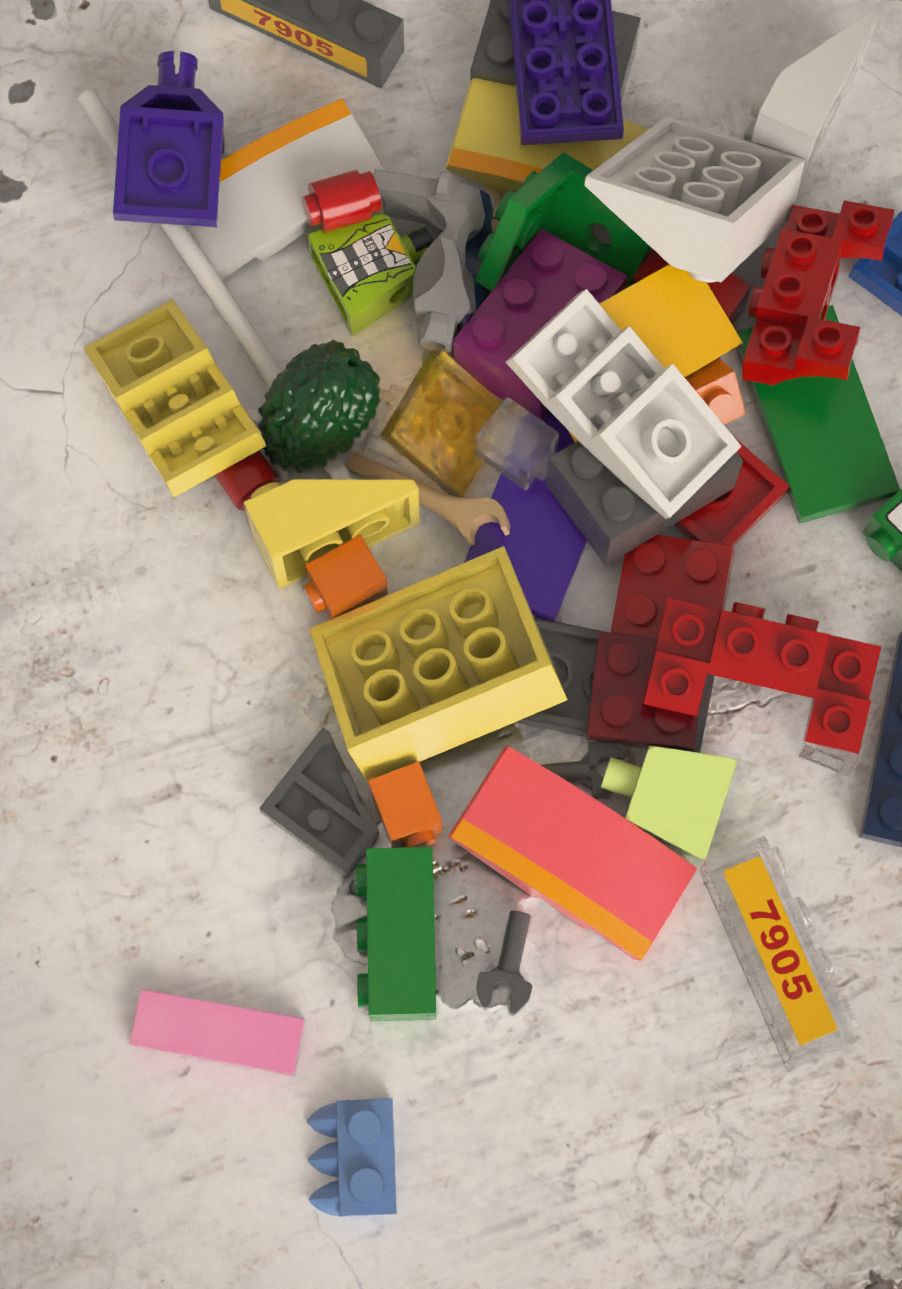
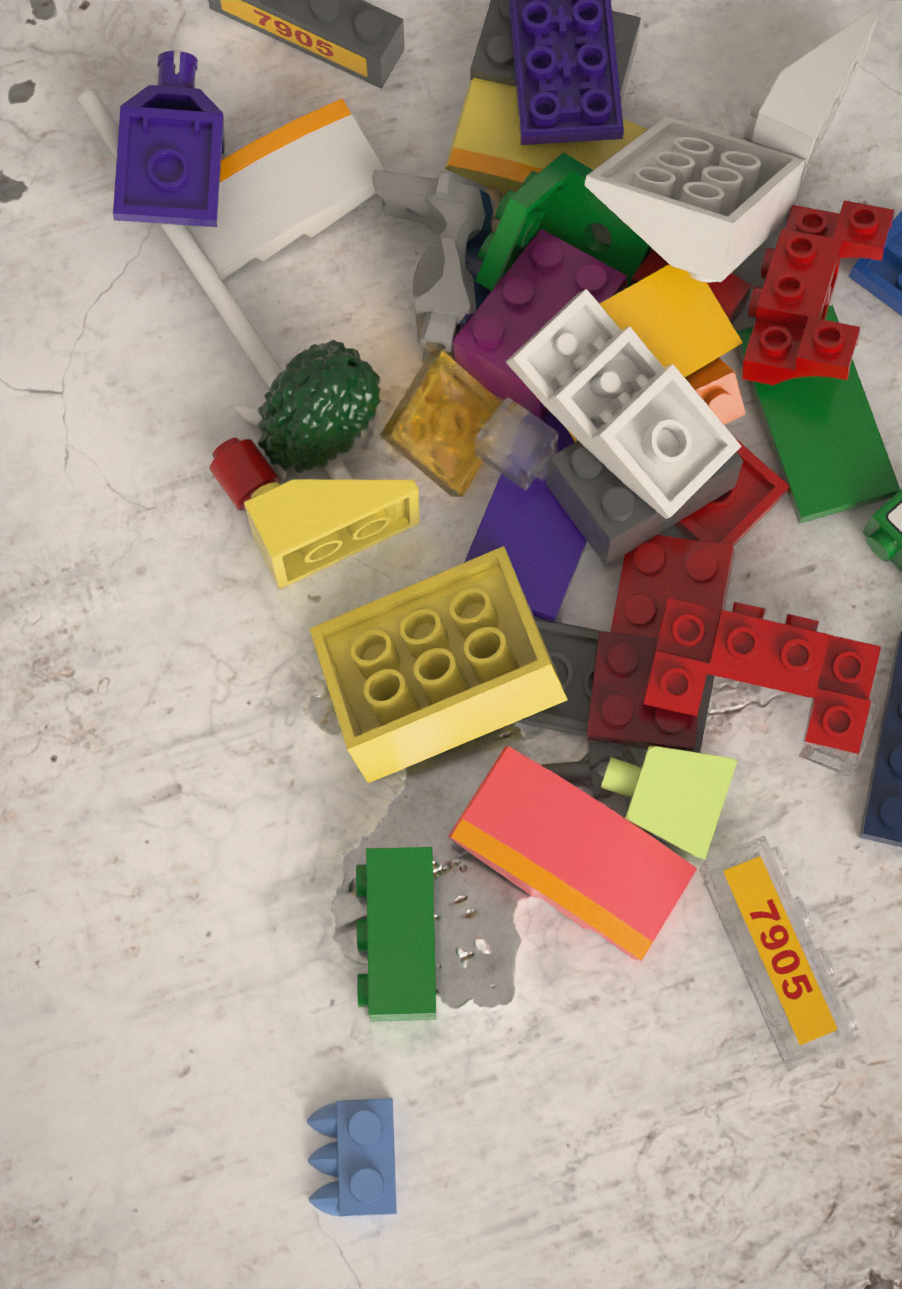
light yellow slope [84,299,266,497] -> none
bright pink tile [129,989,305,1076] -> none
dark grey wing [259,727,379,876] -> none
red brick [302,169,382,233] -> none
orange brick [302,535,388,619] -> none
torso [307,213,434,336] -> none
tan piece [345,451,510,545] -> none
orange brick [368,761,443,848] -> none
dark grey bar [476,910,532,1017] -> none

